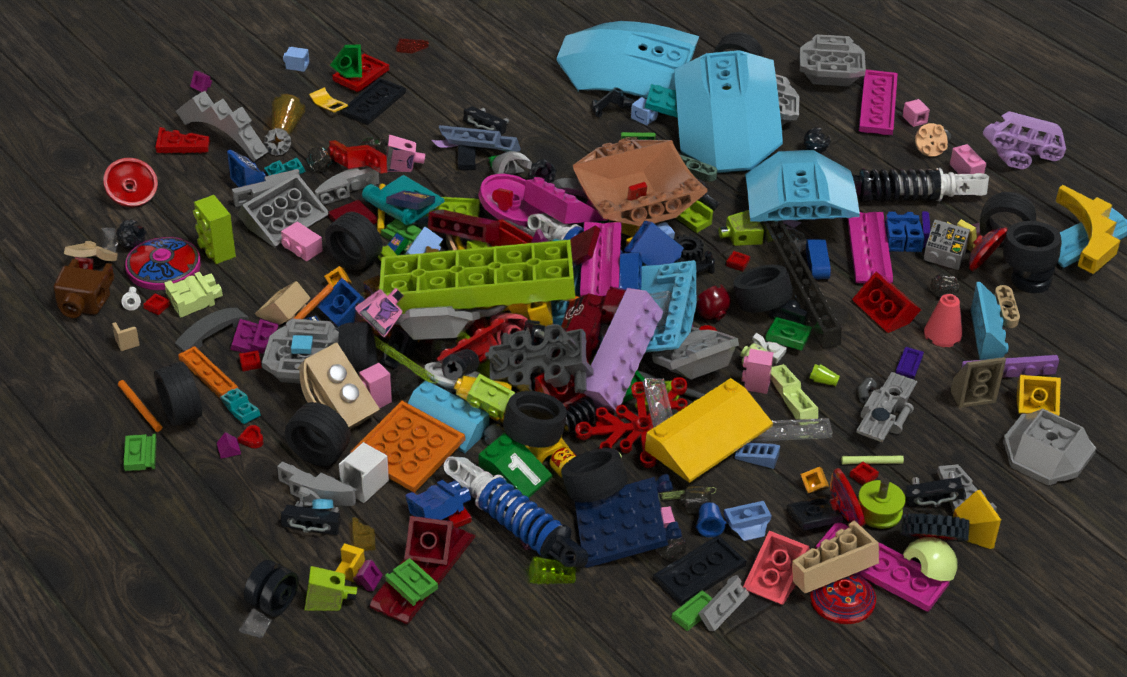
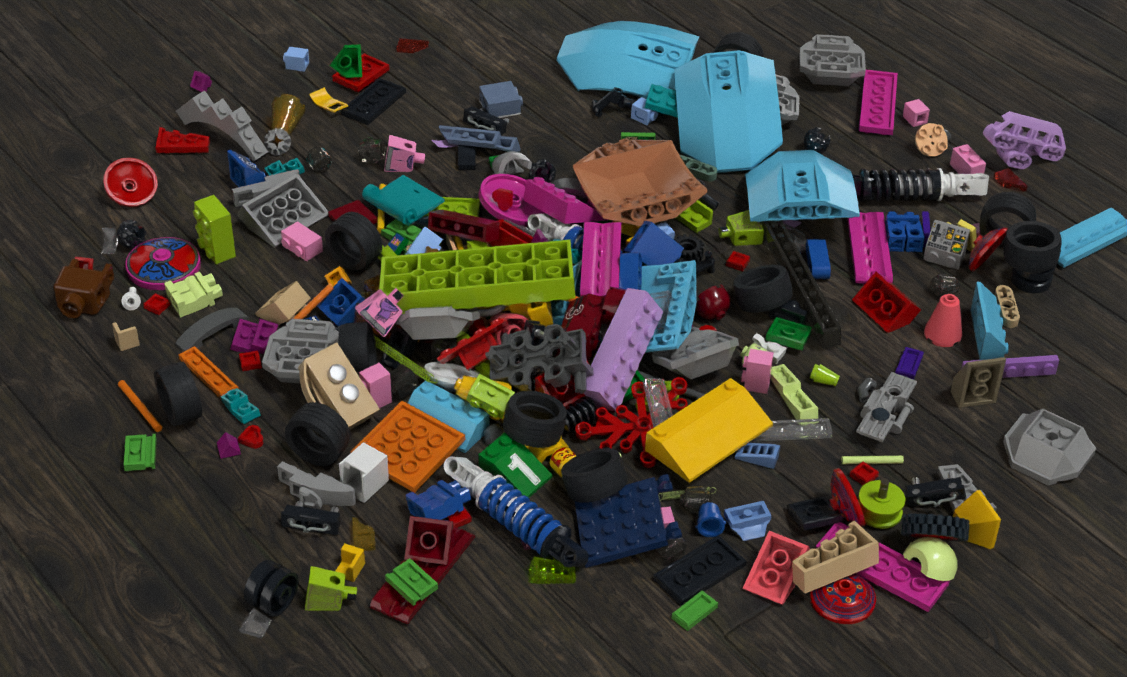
tan plate [64,241,118,261] -> none
medium azure tile [291,335,313,354] -> none
medium azure tile [312,499,333,509] -> none
light grey slope [315,168,379,205] -> none
red bracket [327,140,387,173] -> none
magenta tile [353,560,383,591] -> none
dark blue tile [386,190,435,210] -> none
black piece [441,349,480,380] -> none
dark red tile [570,225,600,267] -> none
red tile [627,182,647,201] -> none
light grey plate [698,575,749,631] -> none
light orange slope [800,467,829,494] -> none
yellow slope [1017,375,1061,416] -> none
yellow arch [1056,185,1121,274] -> none
none -> sand blue piece [479,81,523,118]
none -> clear red tile [994,168,1028,191]

